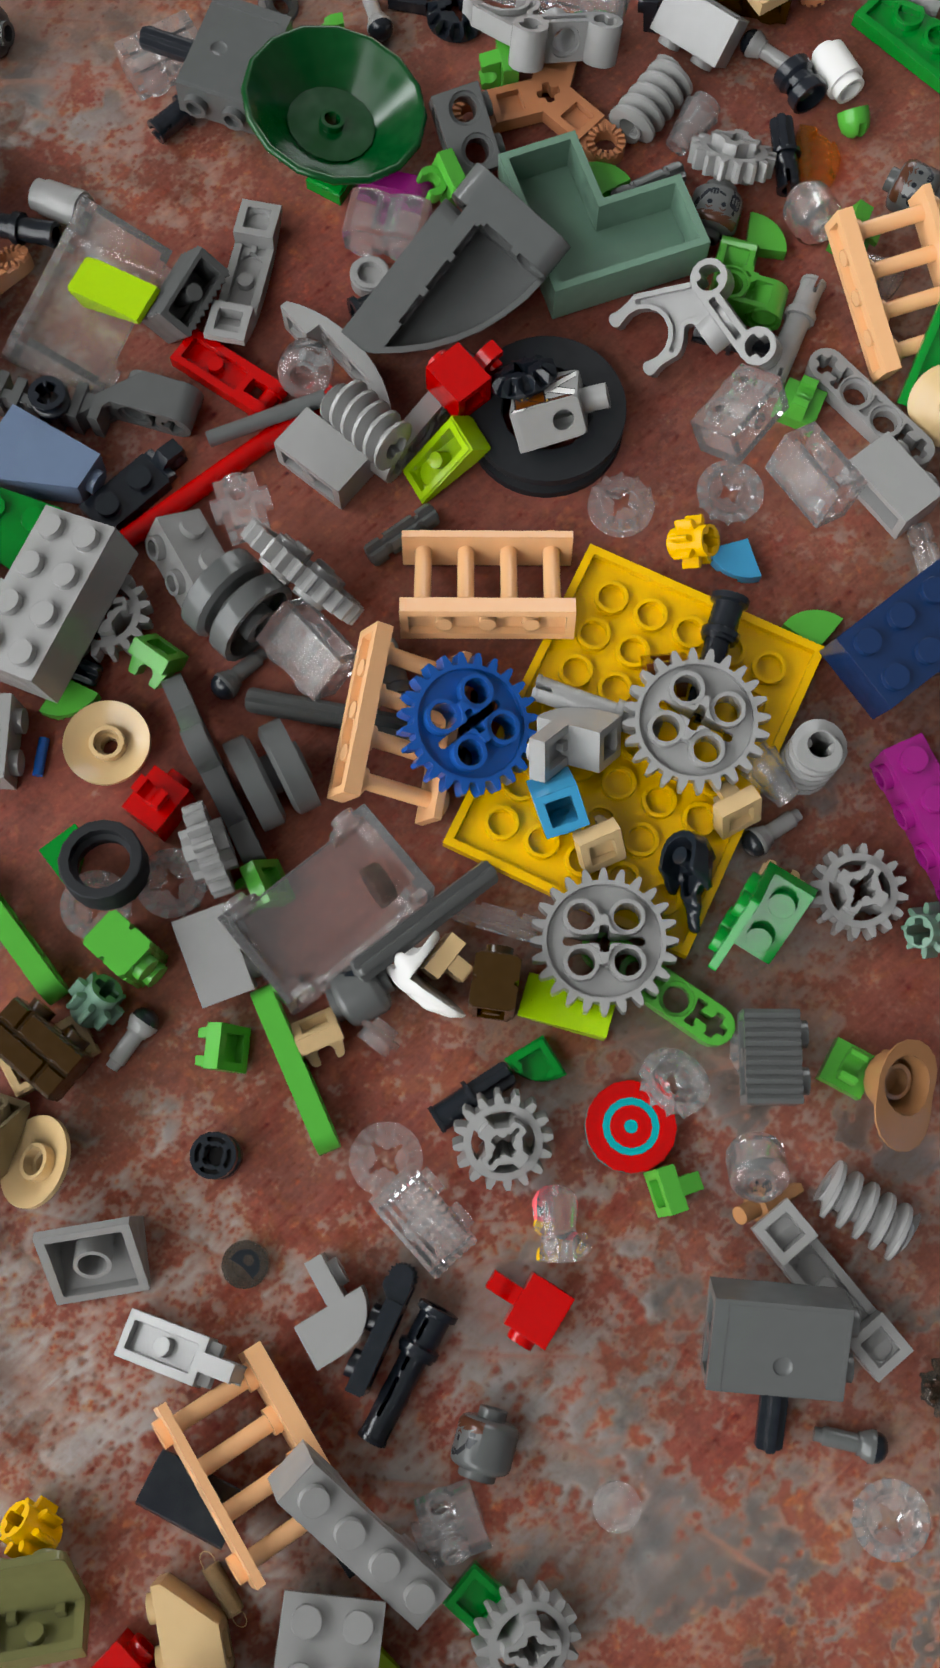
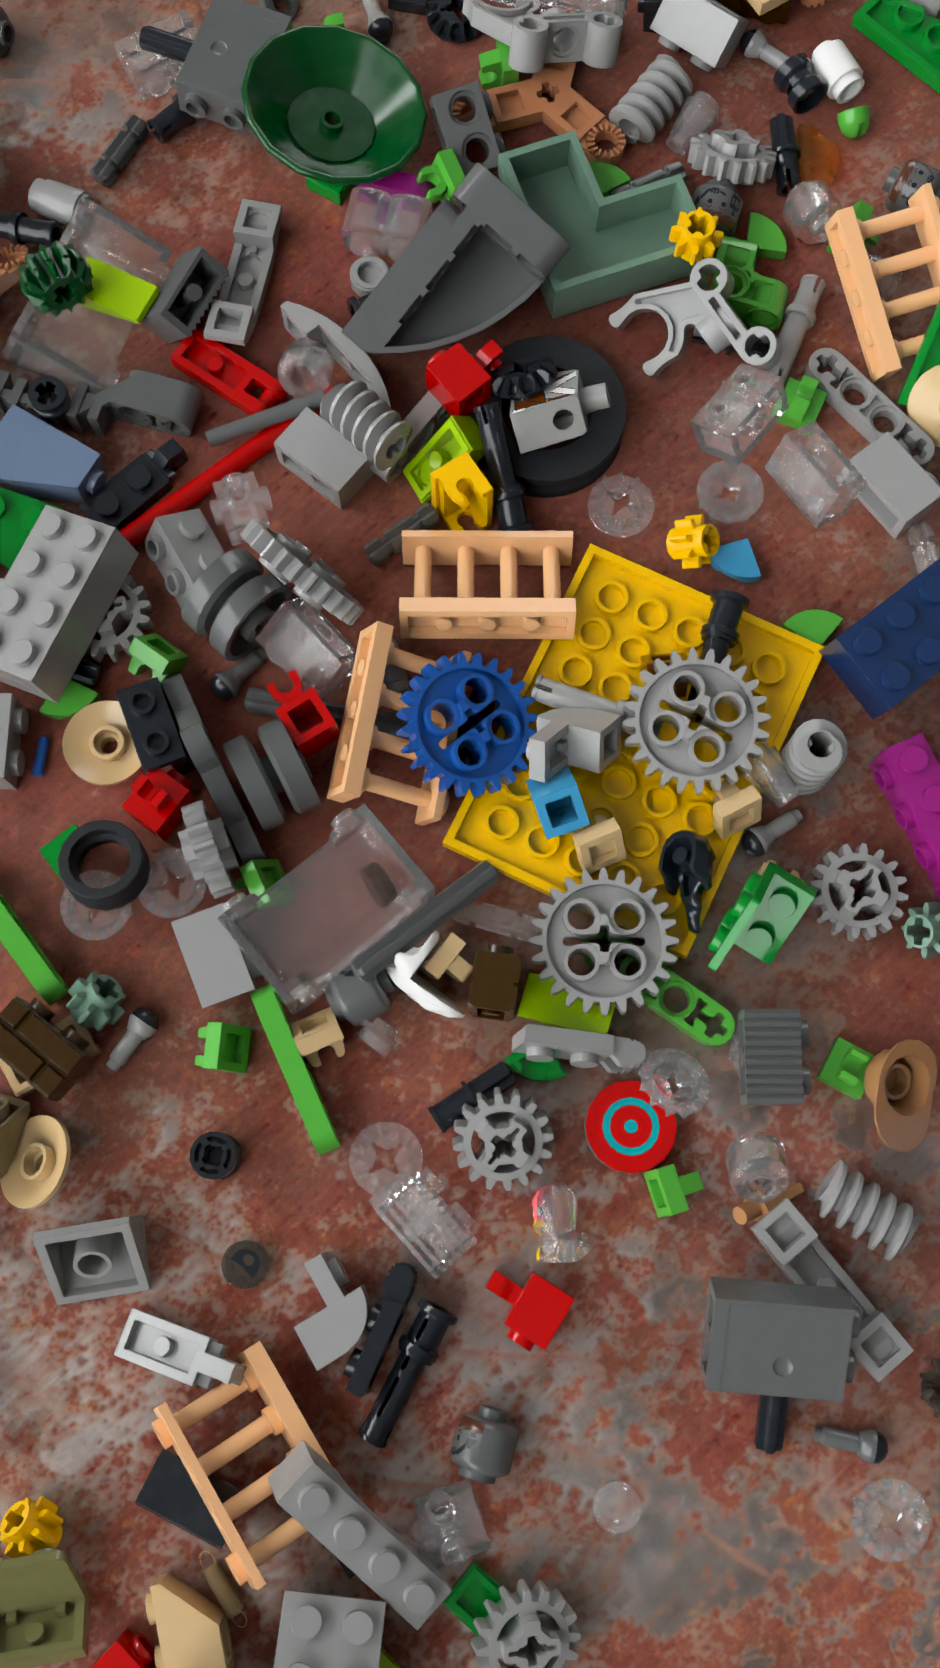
bright green brick [83,909,168,989] -> none
none -> dark green gear [18,240,94,317]
none -> dark grey axle [90,114,149,187]
none -> black bracket [116,677,195,775]
none -> red brick [266,669,340,759]
none -> yellow hinge [430,451,493,530]
none -> black pin [473,401,534,531]
none -> light grey hinge [512,1024,648,1074]
none -> yellow gear [669,207,724,266]

